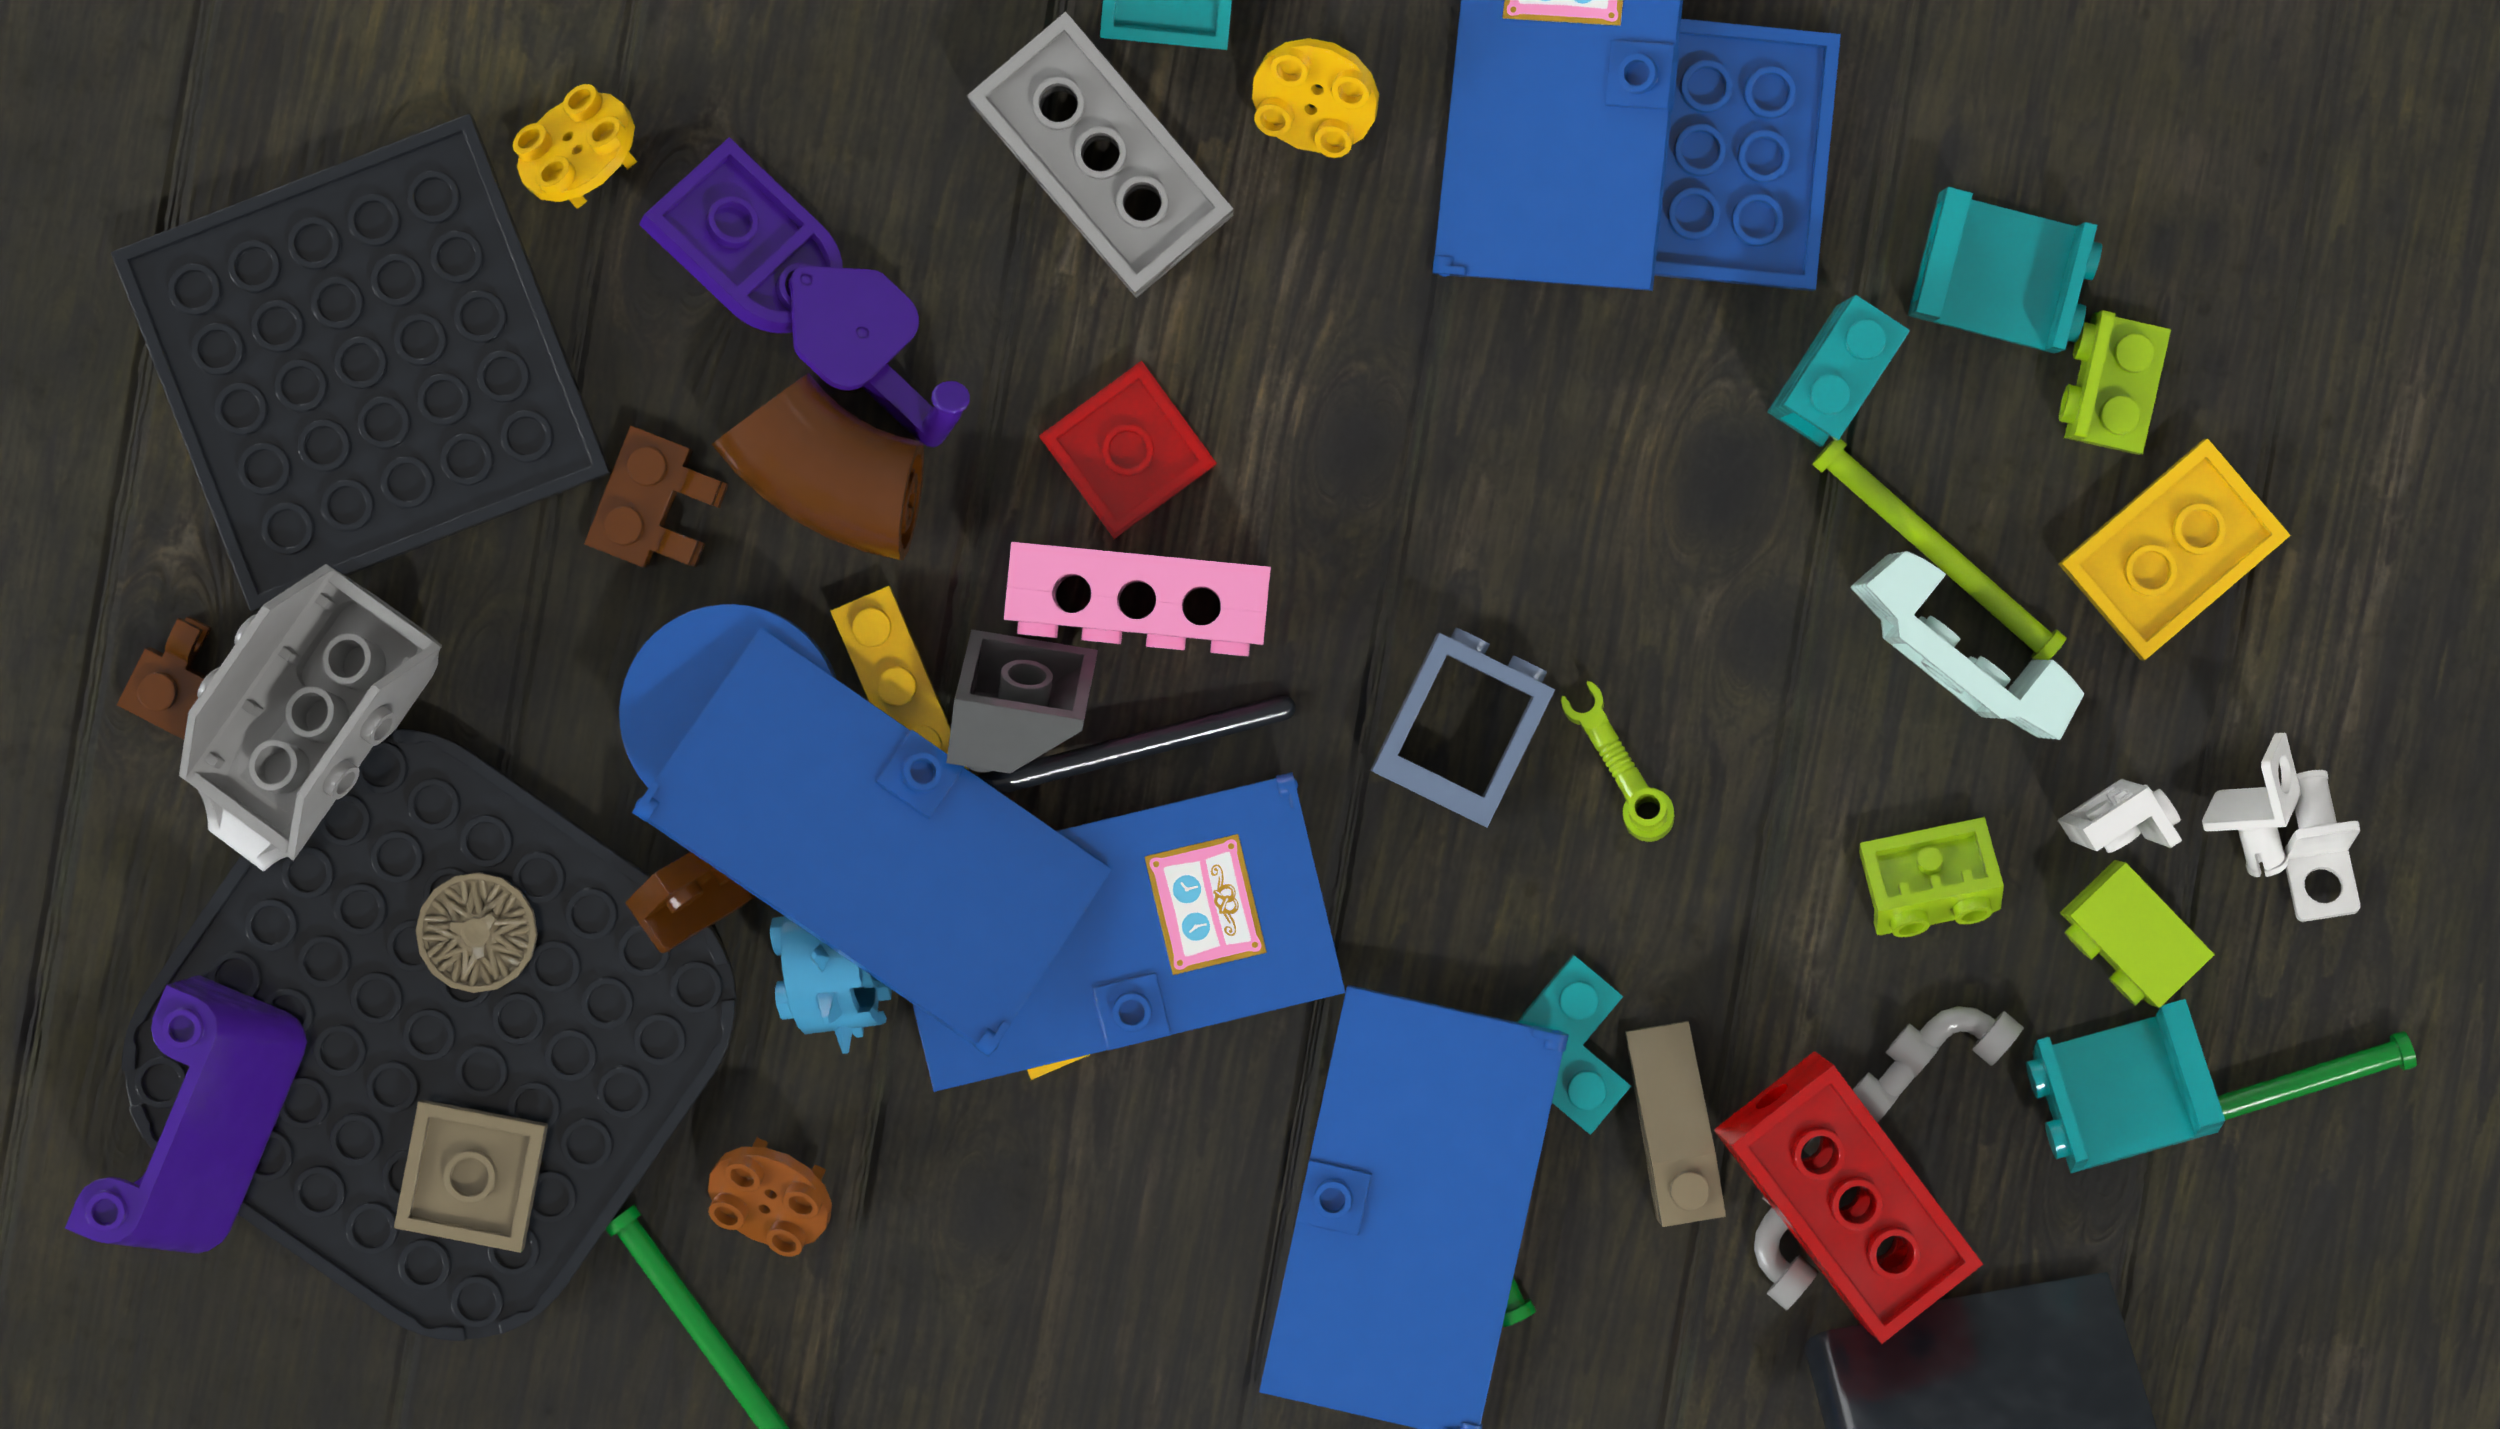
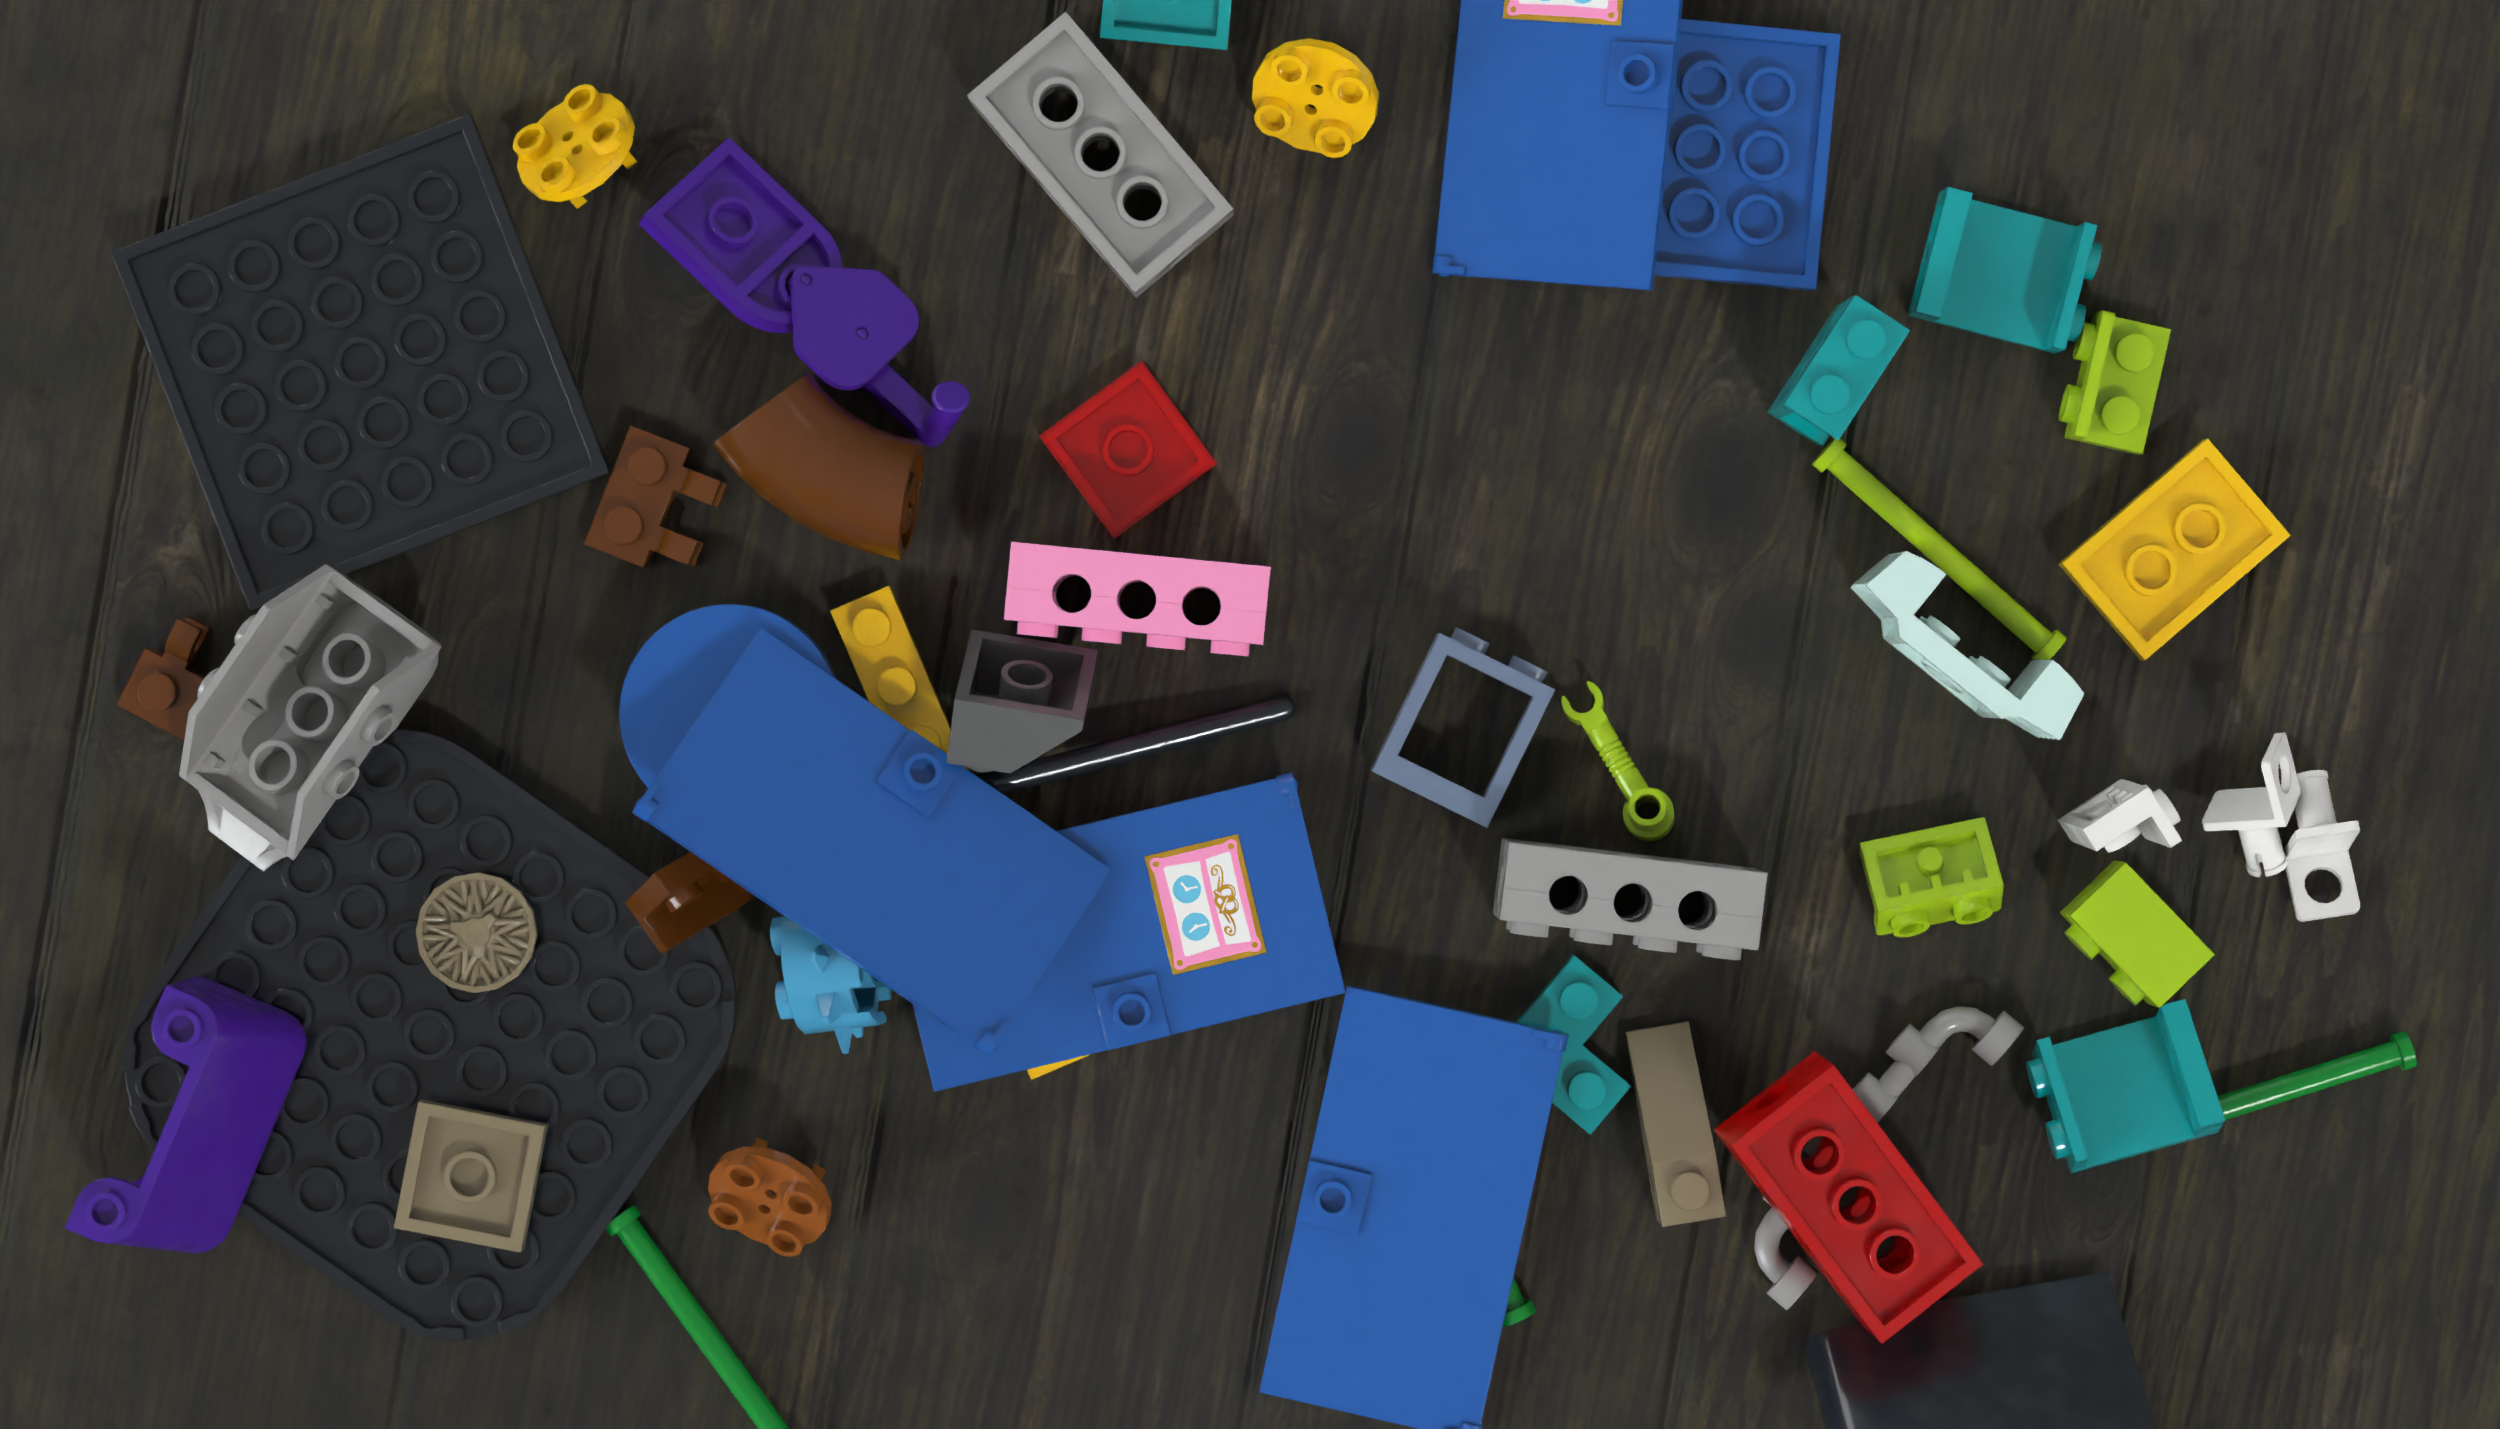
none -> light grey brick [1493,838,1768,960]

